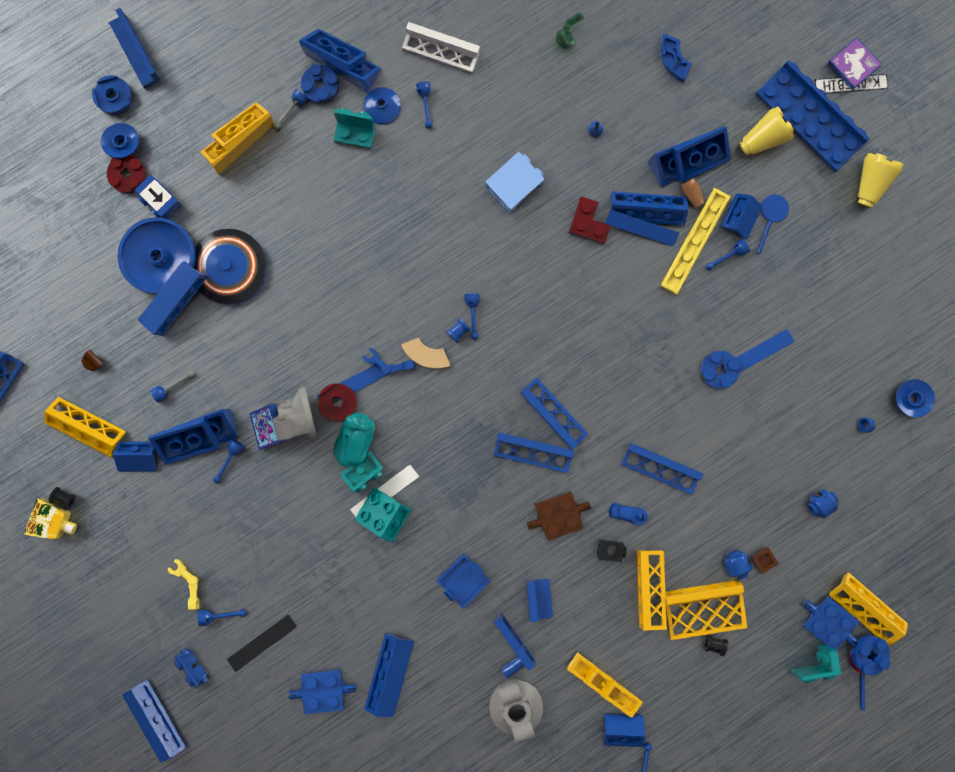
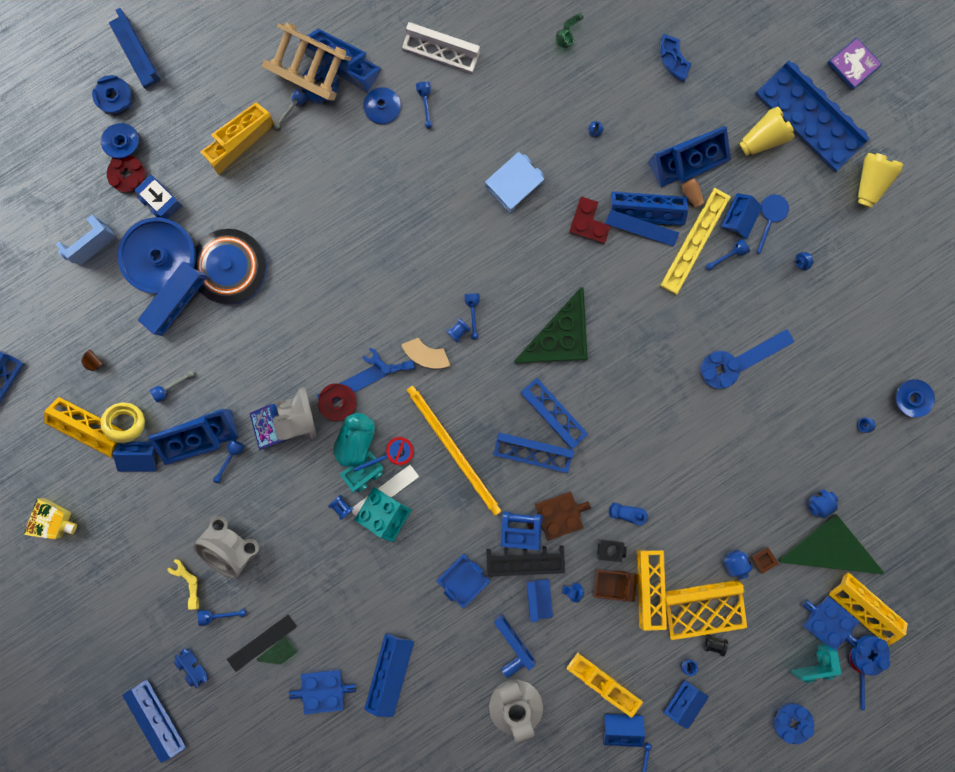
black bush [48,487,76,510] -> none
teal bracket [334,108,375,149] -> none
blue fence [621,443,704,495] -> none
sticker [815,74,888,93] -> none
none -> light blue panel [56,214,117,265]
none -> light yellow wheel [100,402,145,443]
none -> light grey piece [193,516,259,579]
none -> clear green tile [256,636,298,665]
none -> tan fence [262,22,352,100]
none -> blue bush [328,495,354,520]
none -> piece [353,437,414,471]
none -> yellow piece [406,386,501,516]
none -> black hinge [486,546,565,577]
none -> blue plate [501,511,543,550]
none -> dark green tile [514,287,588,364]
none -> blue plate [562,583,584,603]
none -> reddish brown piece [593,569,638,602]
none -> blue panel [664,680,709,729]
none -> blue hinge [681,659,698,676]
none -> blue plate [773,703,814,744]
none -> dark green tile [778,514,884,574]
none -> blue plate [795,252,814,271]

